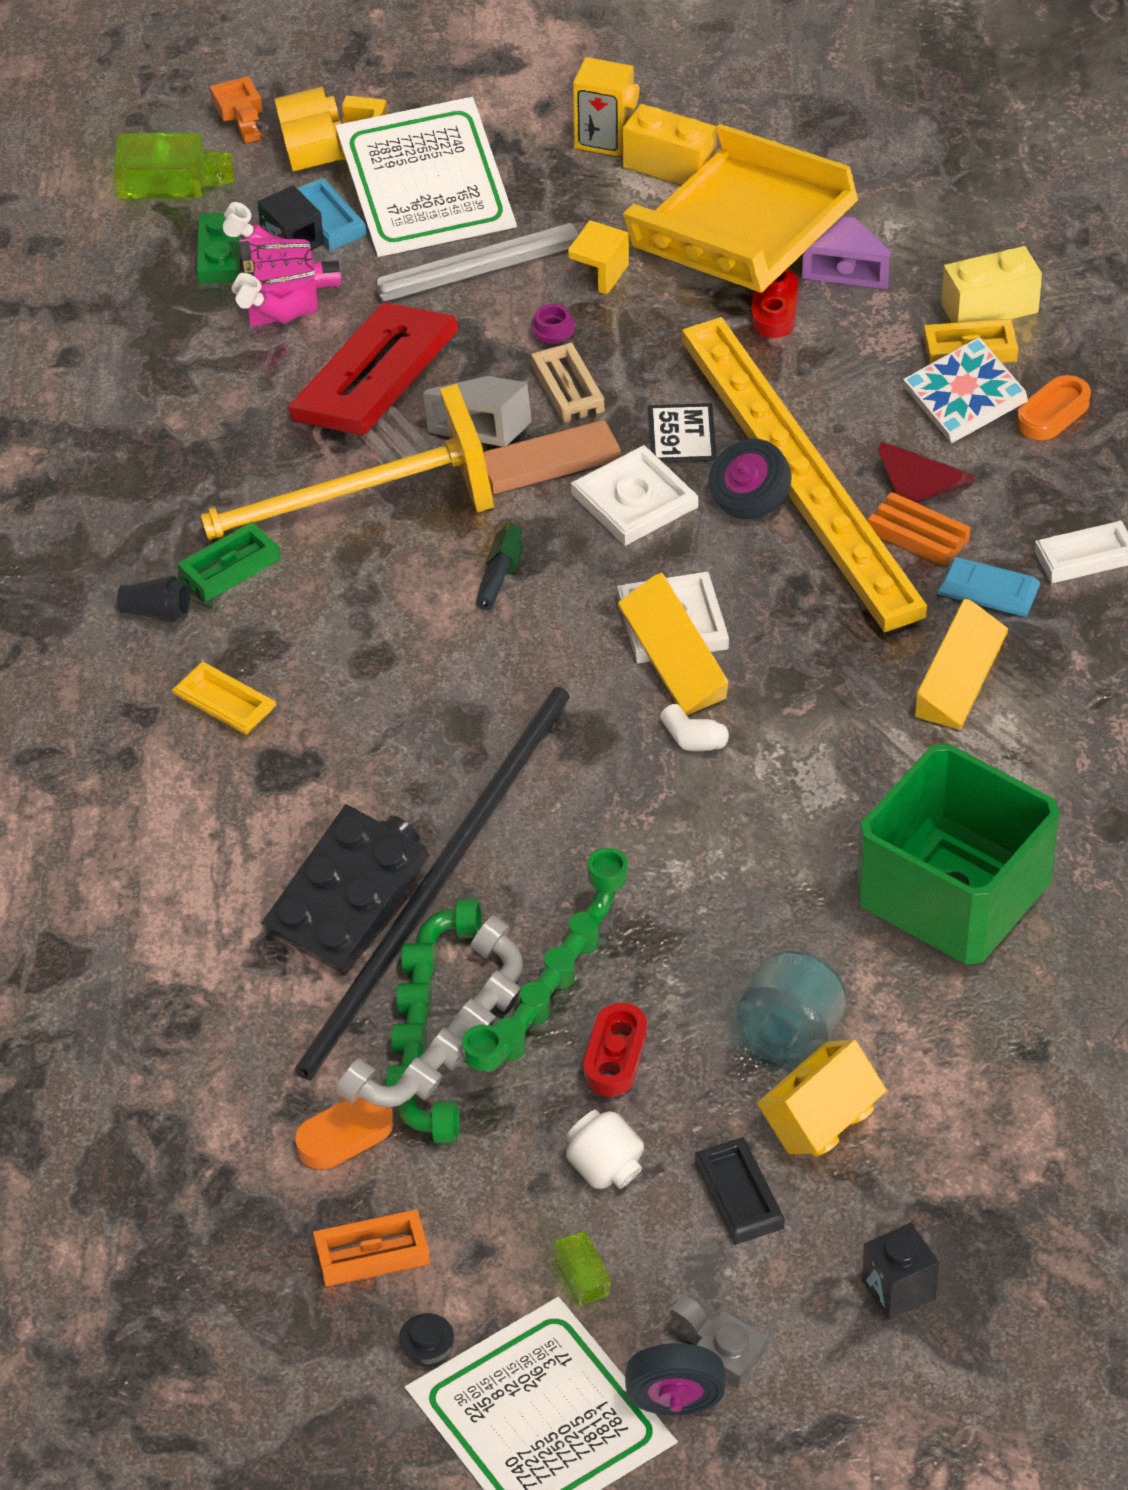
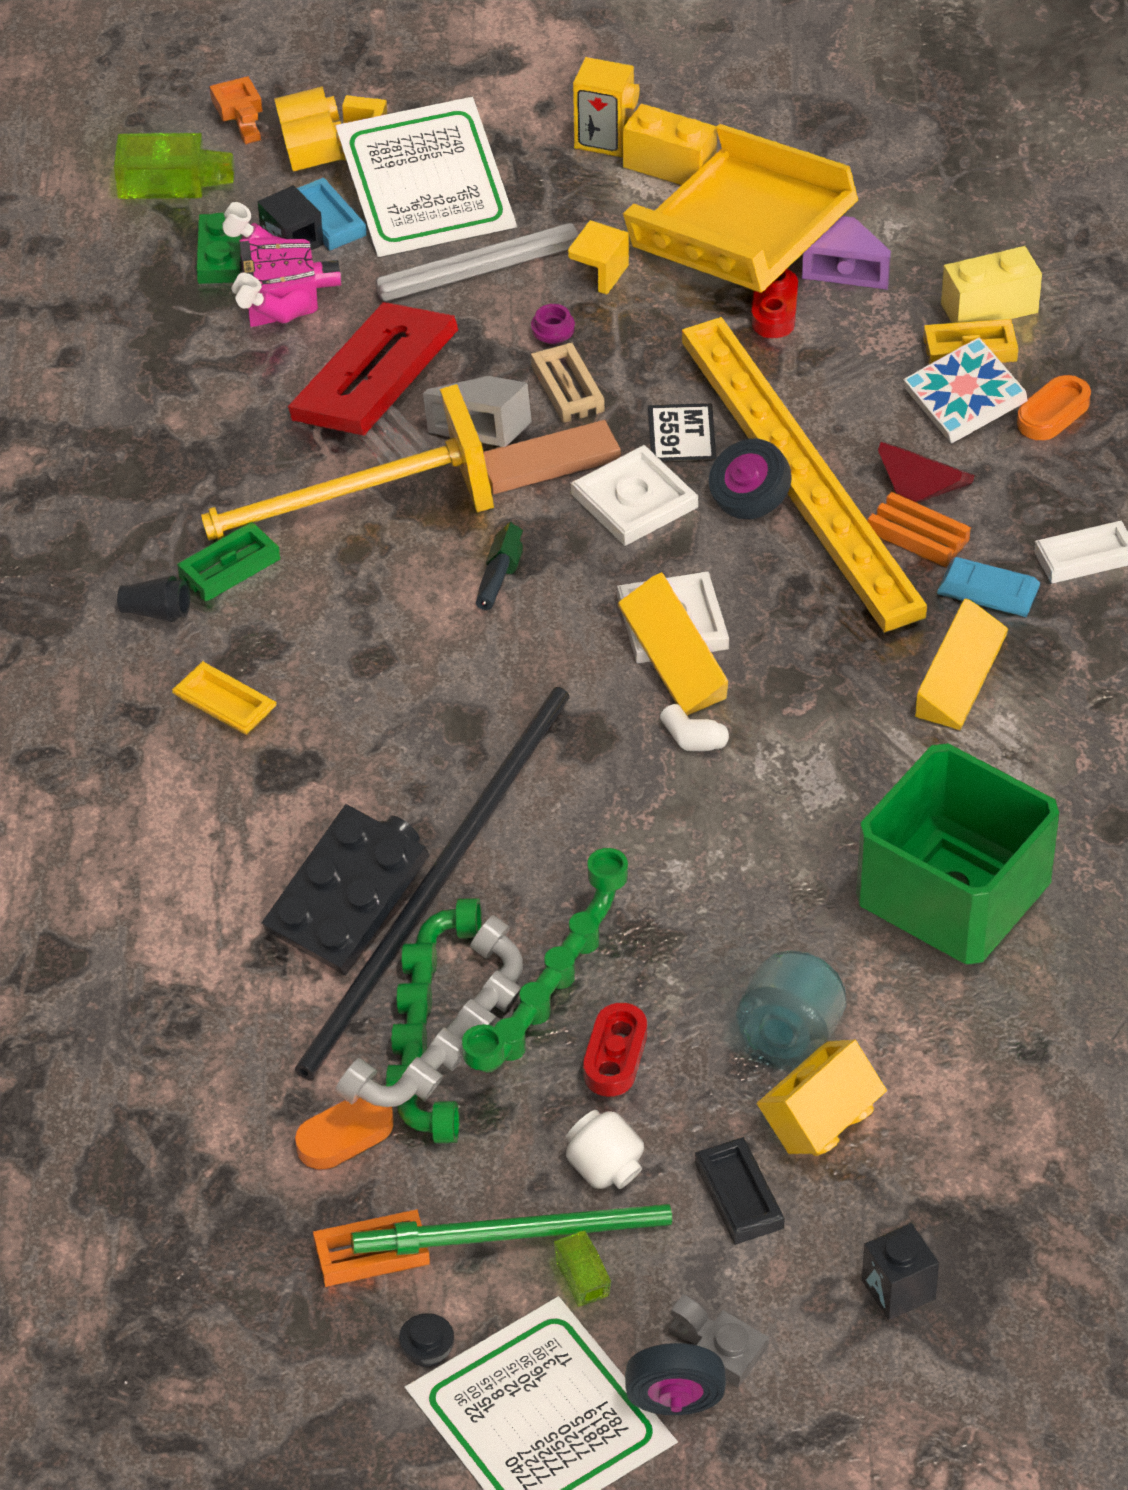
none -> green bar [351,1204,672,1256]

